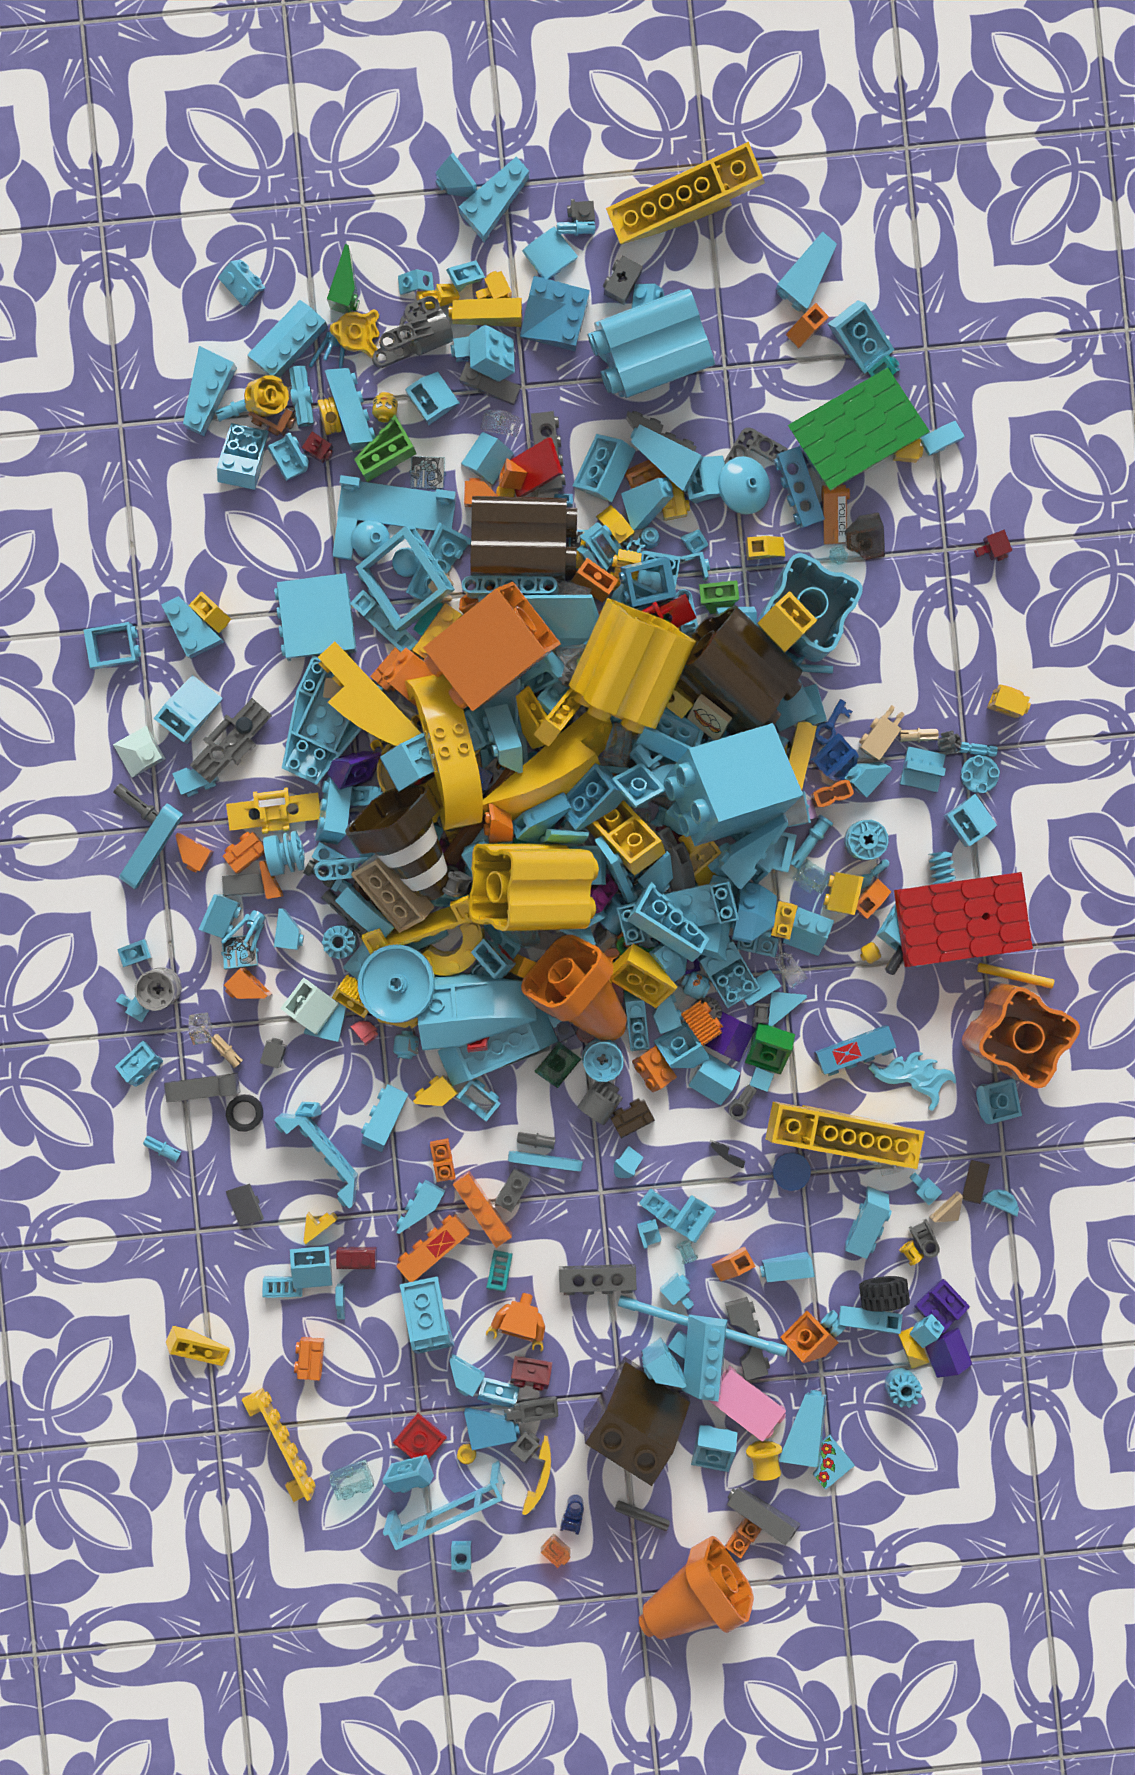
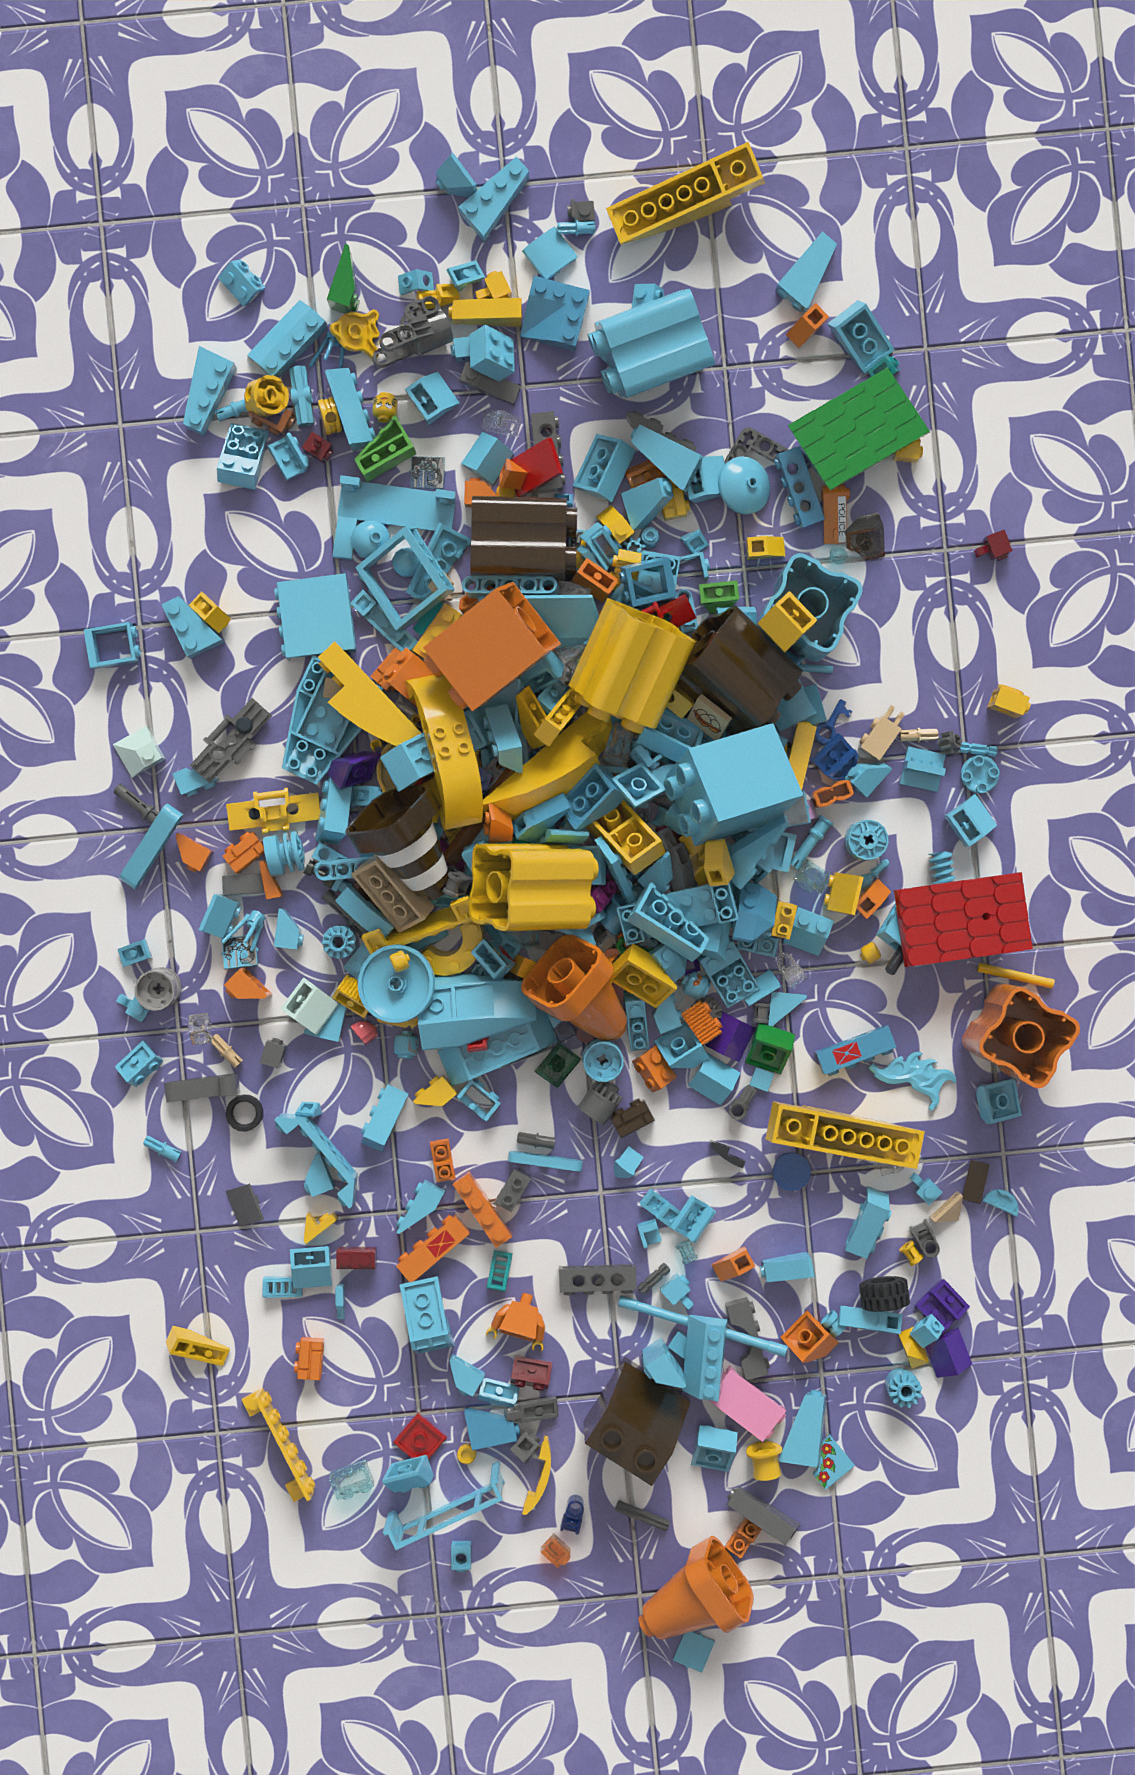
medium azure slope [153,675,223,744] -> none
dark grey brick [603,255,643,305] -> none
medium azure slope [920,421,965,456] -> none
none -> medium azure slope [304,1151,335,1197]
none -> yellow piece [389,951,411,973]
none -> dark grey axle [638,1263,670,1294]
none -> medium azure piece [673,1632,715,1672]
none -> yellow slope [704,839,735,886]

